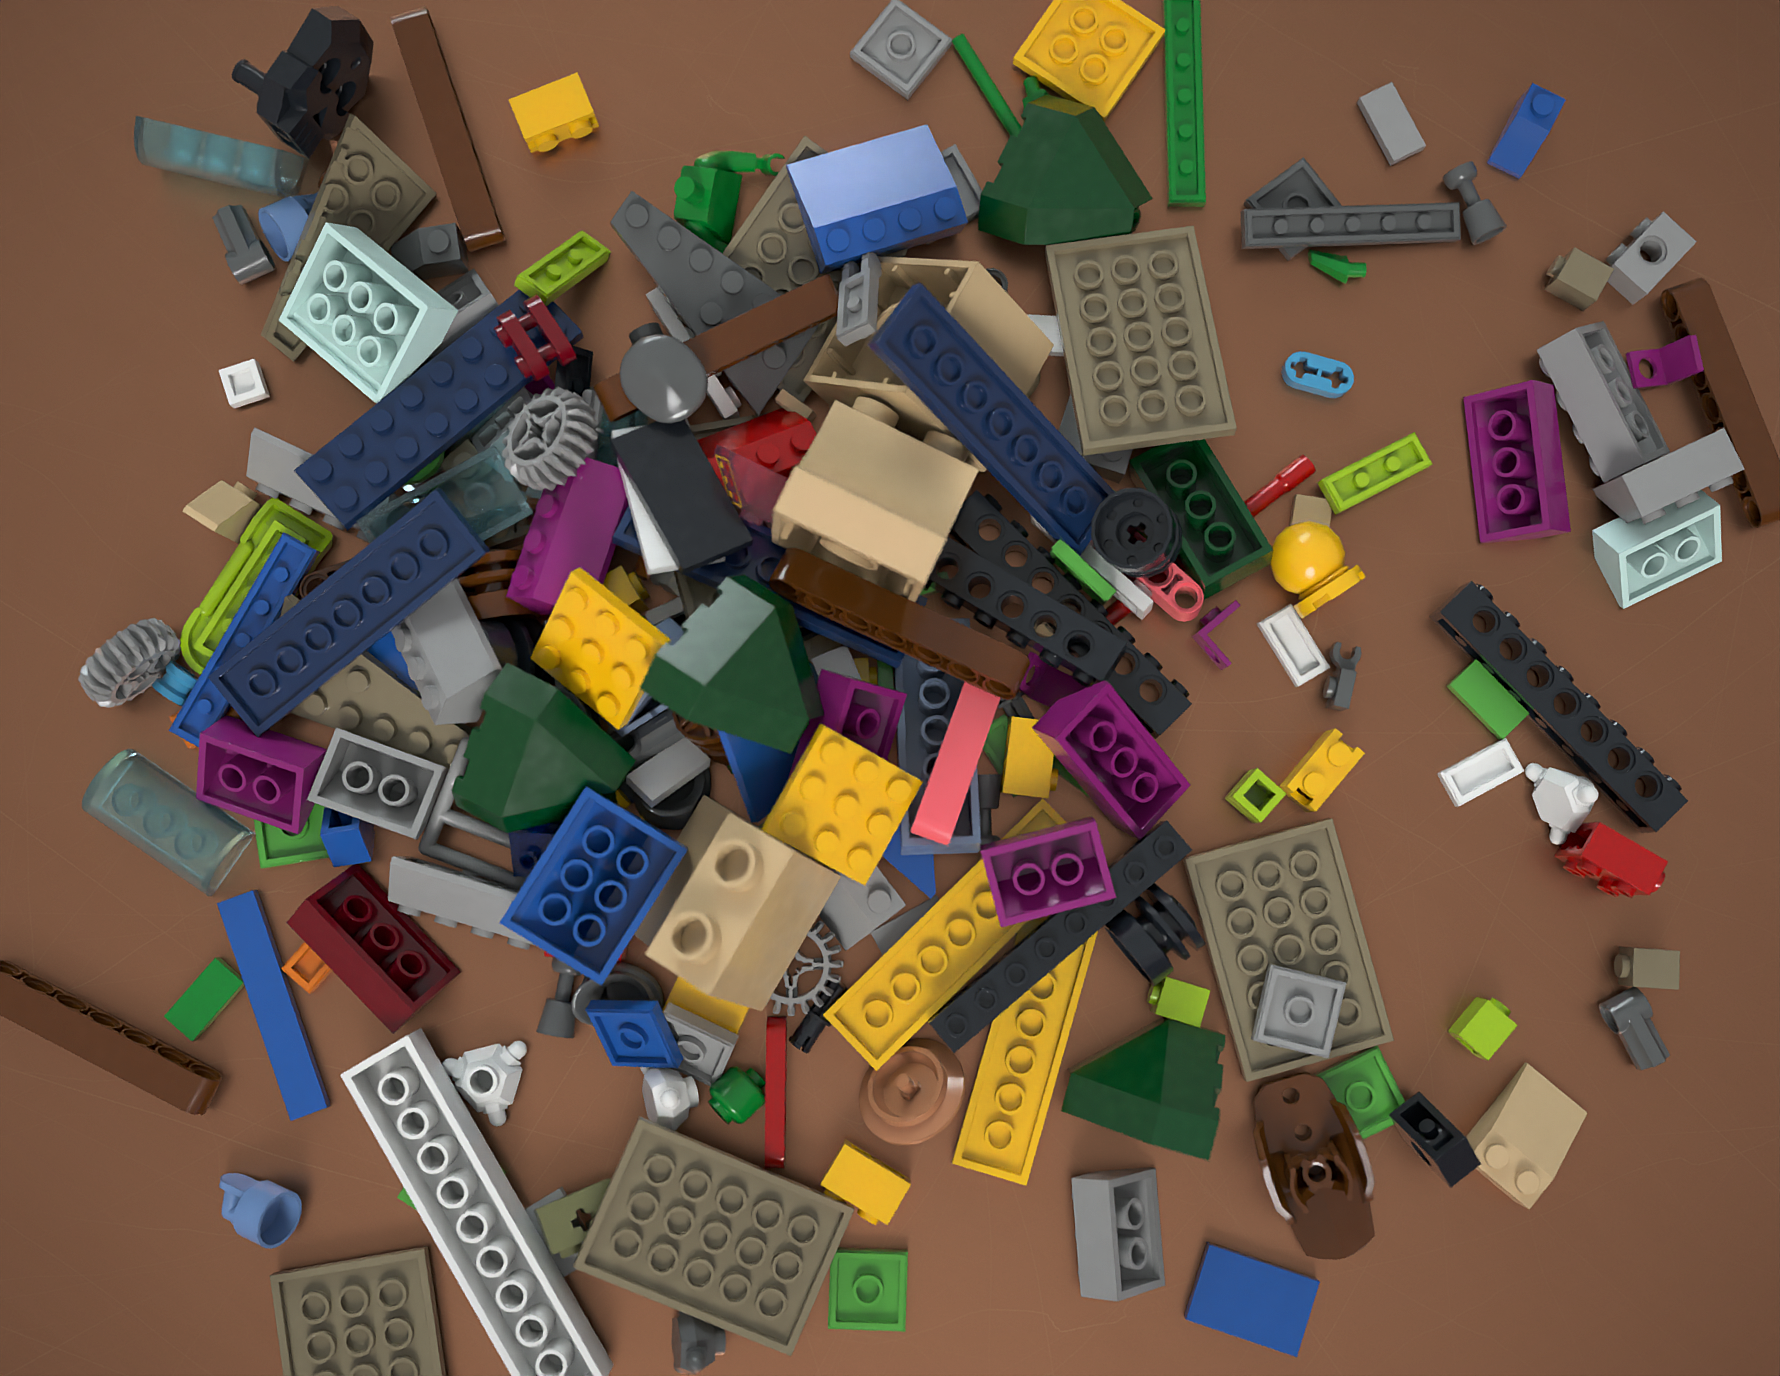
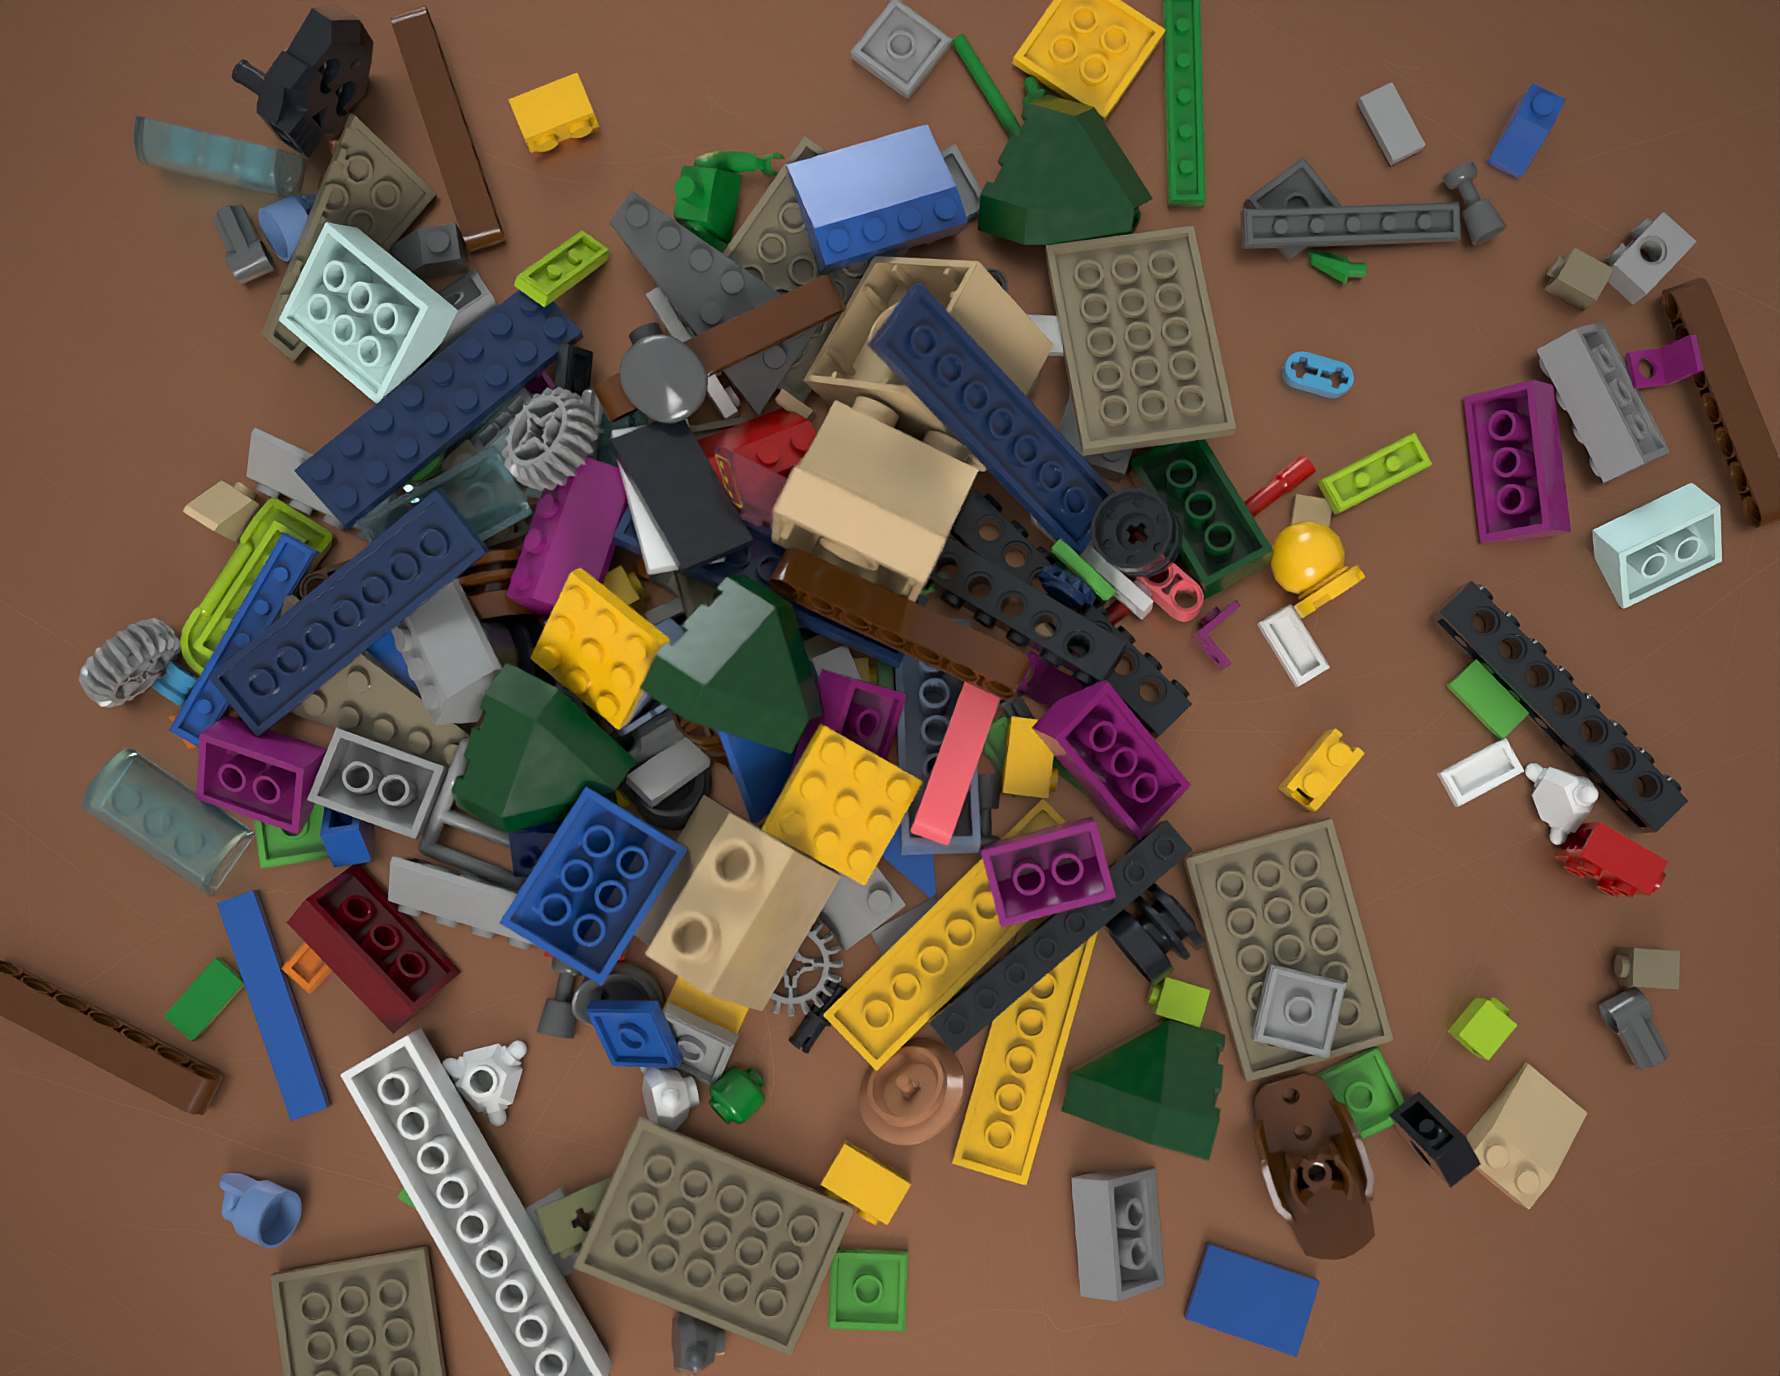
white plate [219,359,270,409] -> none
dark red brick [494,294,577,382] -> none
red beam [765,1016,787,1169] -> none
light grey hinge [836,252,882,346] -> none
lime brick [1225,768,1286,823] -> none
dark grey plate [1323,642,1362,711] -> none
light grey slope [1593,428,1744,524] -> none
none -> dark blue gear [1038,566,1096,609]

